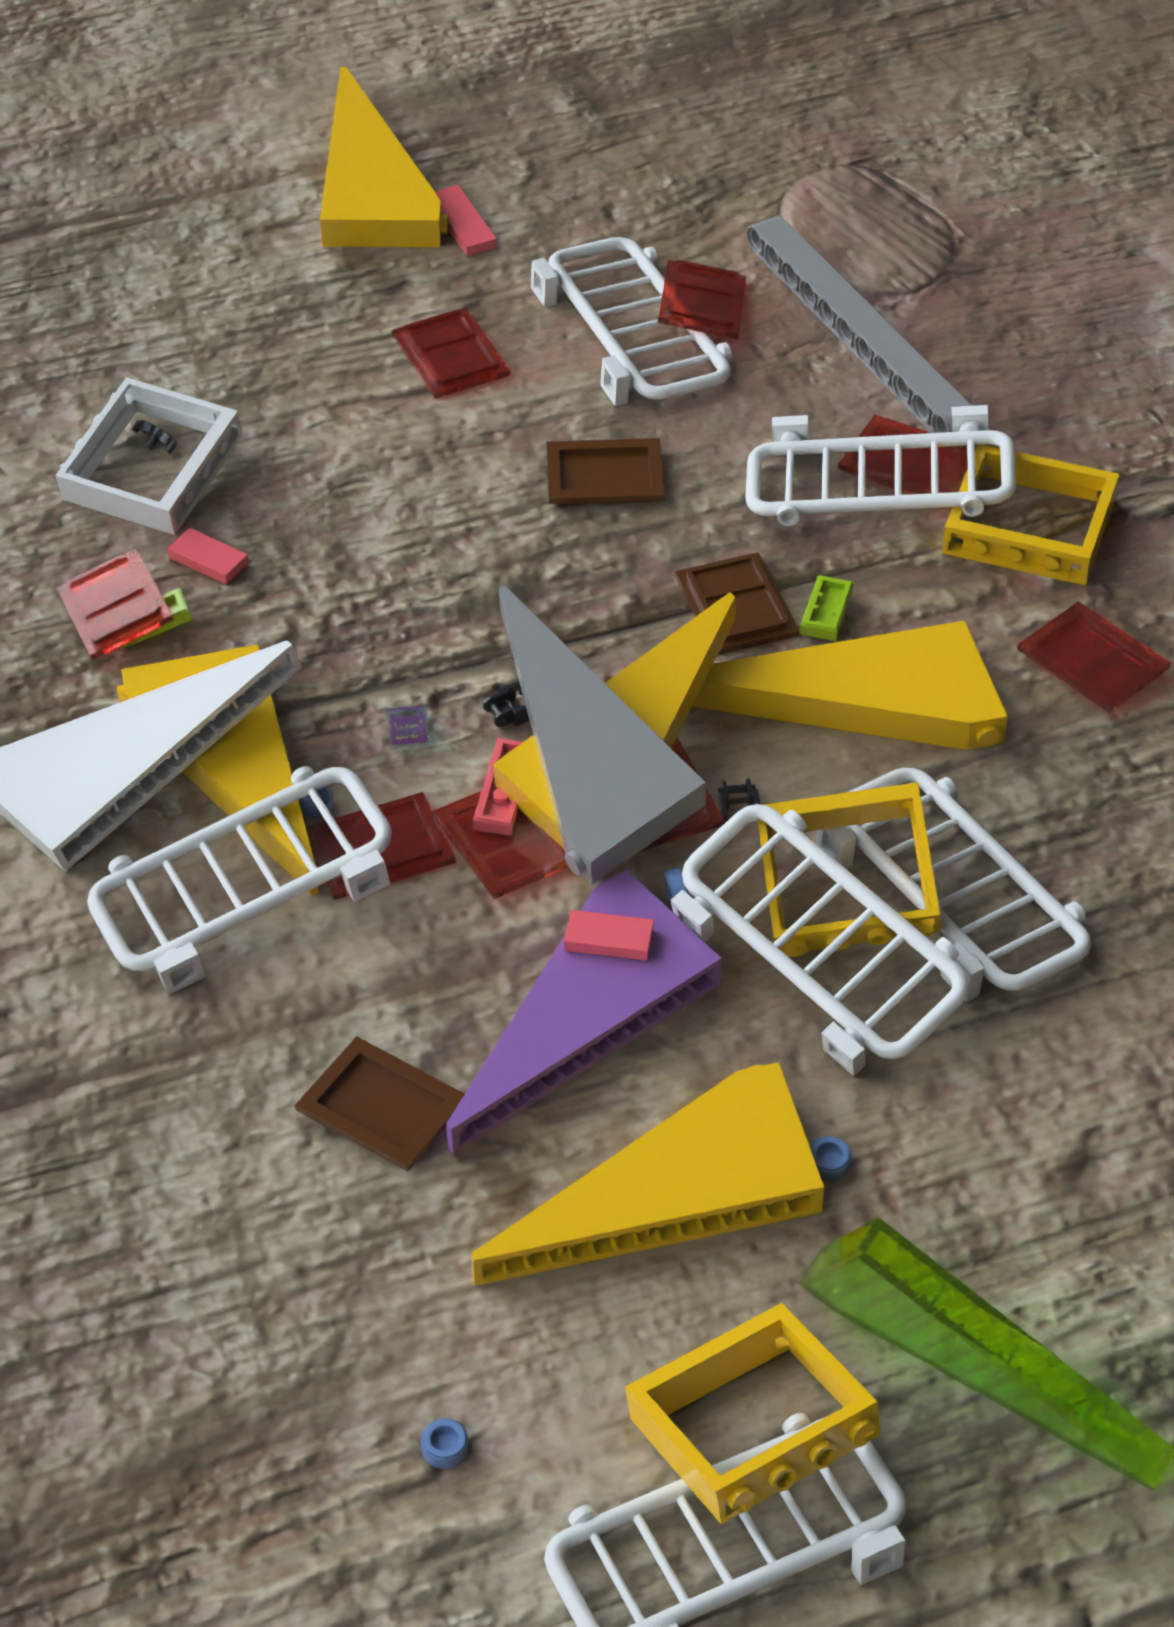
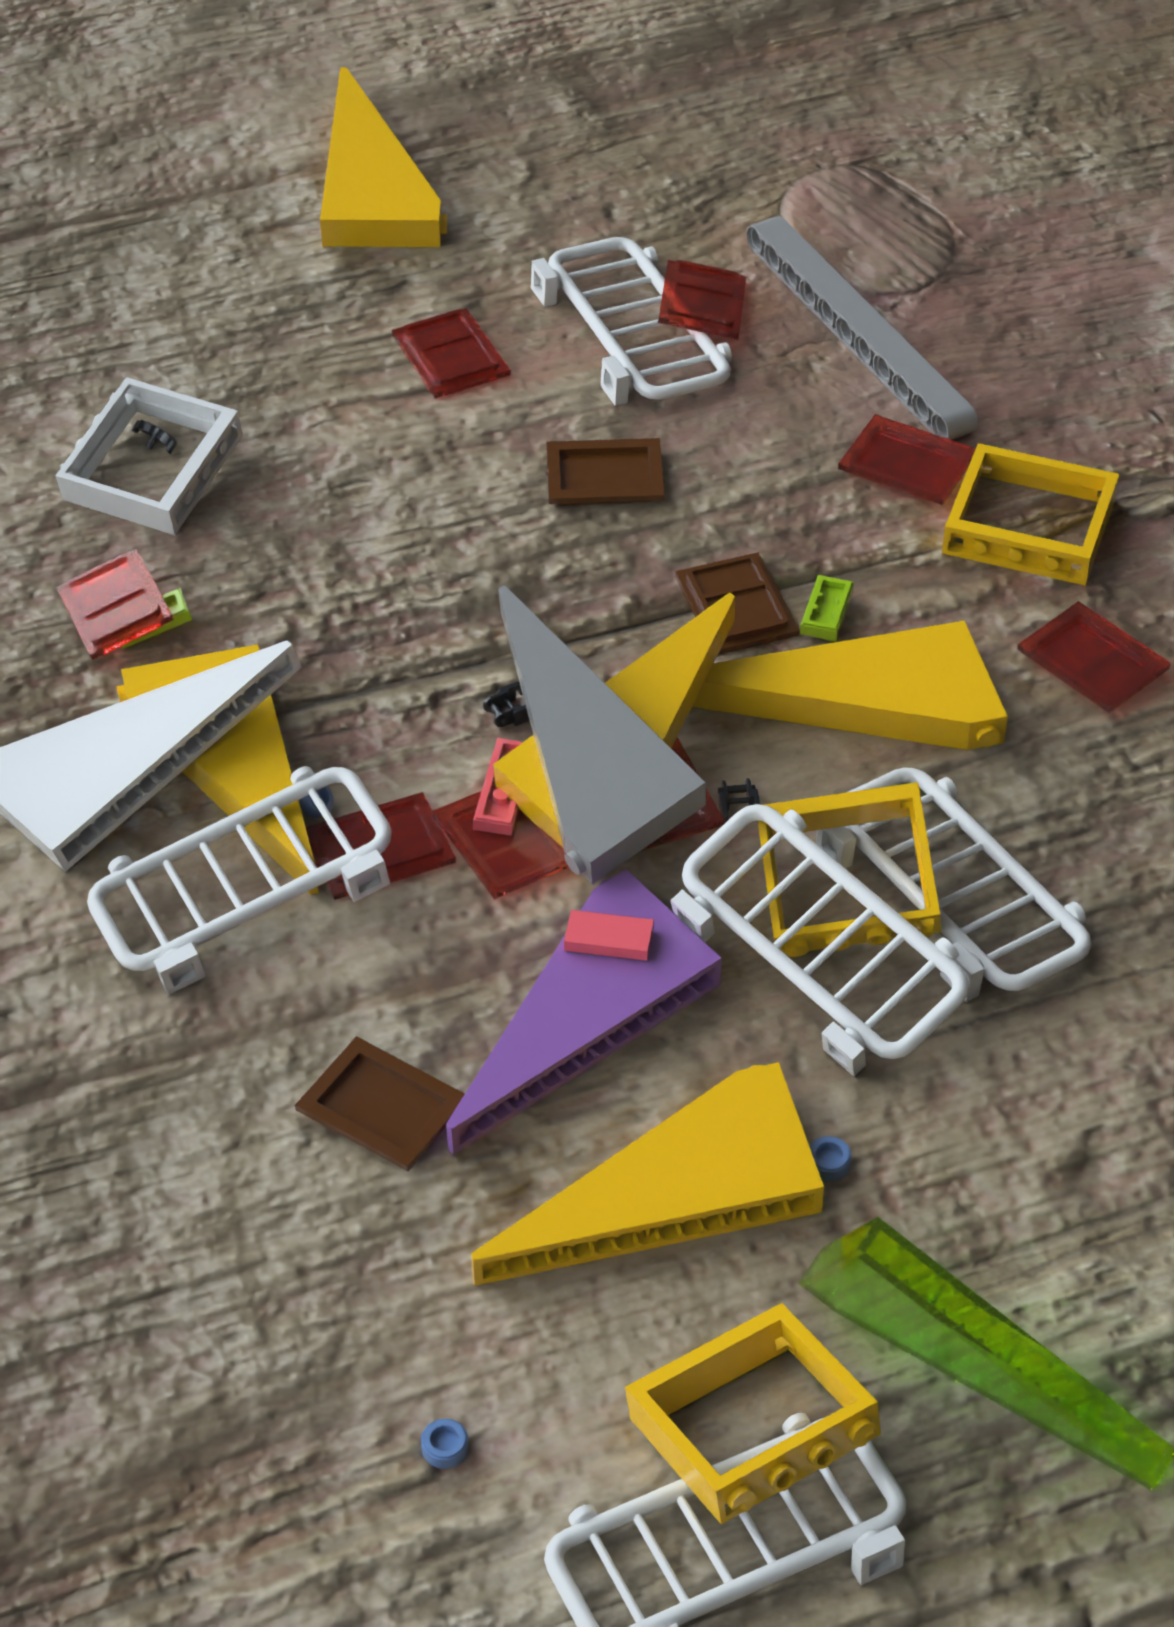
coral tile [167,528,249,585] -> none
clear light blue tile [387,705,429,746] -> none
coral tile [435,185,497,256] -> none
medium blue tile [664,867,689,902] -> none
white bar [745,405,1016,526] -> none

